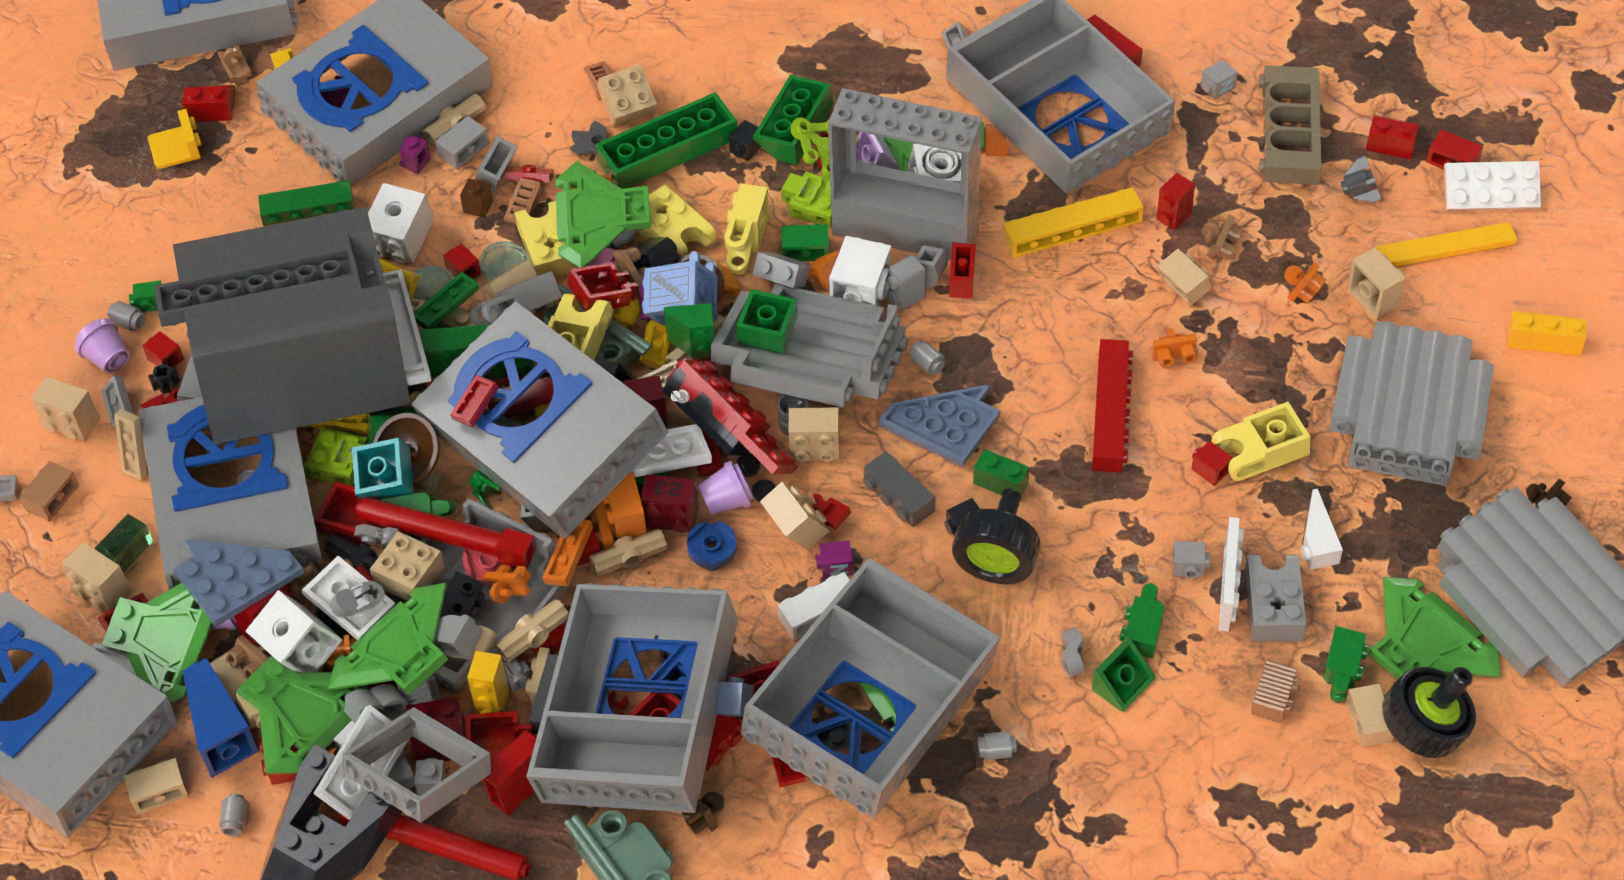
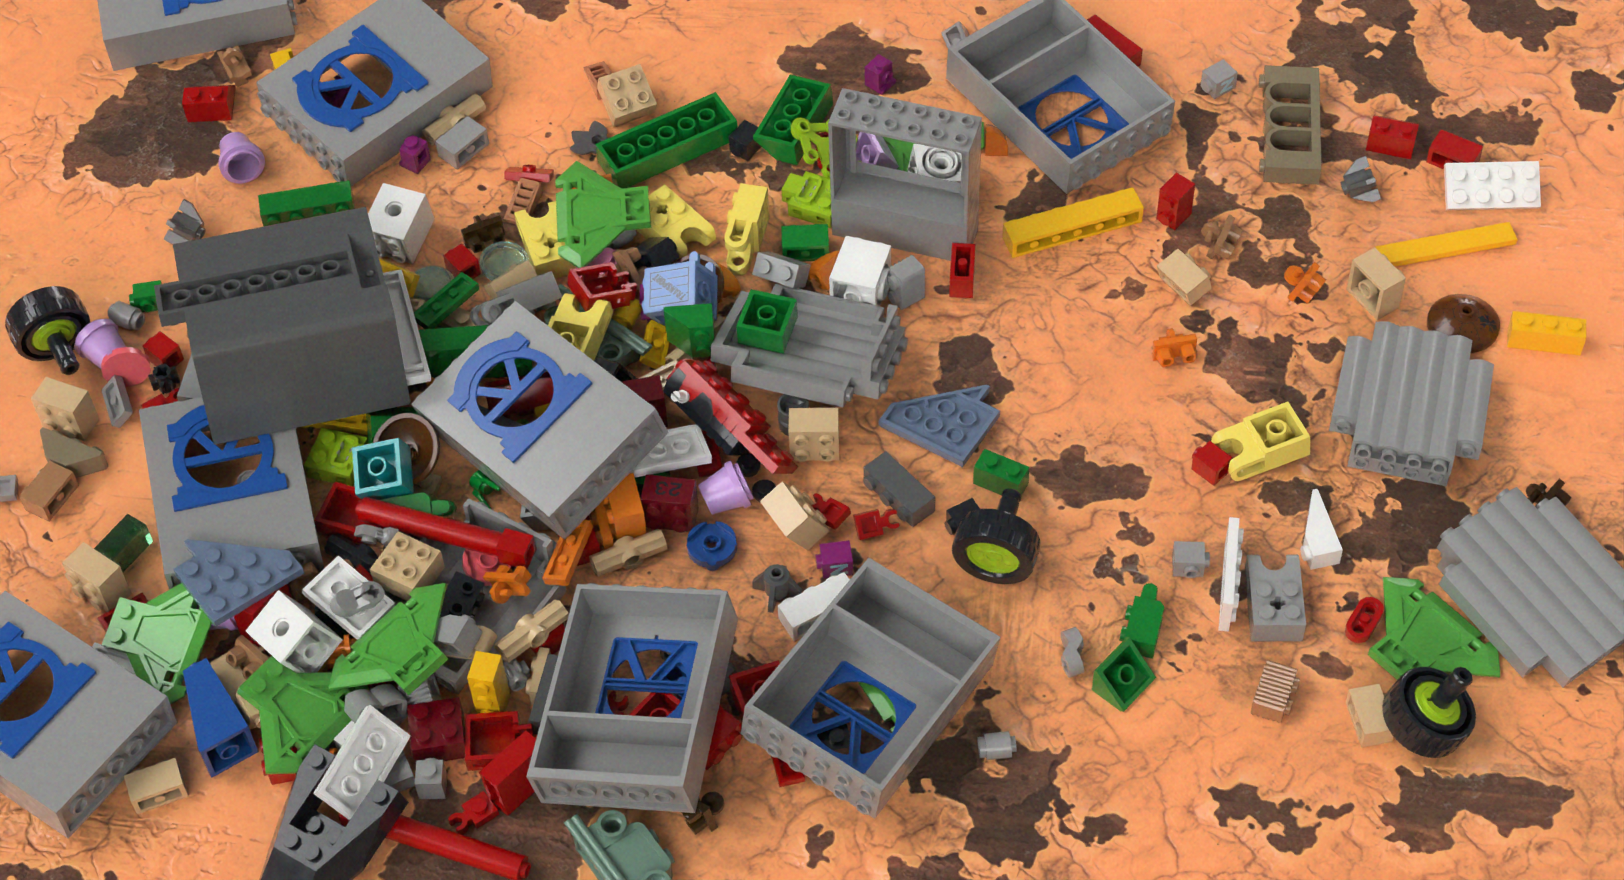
tan plate [114,409,147,480] -> none
yellow bracket [148,109,201,169] -> none
light grey brick [219,794,249,836] -> none
light grey window [343,707,491,823] -> none
plate [450,375,499,428] -> none
reddish brown brick [460,178,493,218] -> none
light grey piece [475,136,518,193] -> none
sand blue brick [716,677,753,717] -> none
light grey brick [904,245,948,288] -> none
light grey brick [909,341,945,375] -> none
red brick [1092,339,1133,473] -> none
green hinge [1323,626,1369,703] -> none
none -> black wheel [5,286,90,375]
none -> dark tan slope [40,427,108,478]
none -> coral tile [101,347,151,387]
none -> dark grey brick [164,199,206,244]
none -> lavender piece [218,132,265,184]
none -> red plate [448,791,499,835]
none -> dark brown hips [461,215,505,253]
none -> dark grey brick [752,564,803,613]
none -> red plate [853,509,900,540]
none -> magenta brick [865,54,896,95]
none -> red plate [1345,597,1384,643]
none -> reddish brown dish [1427,294,1500,353]

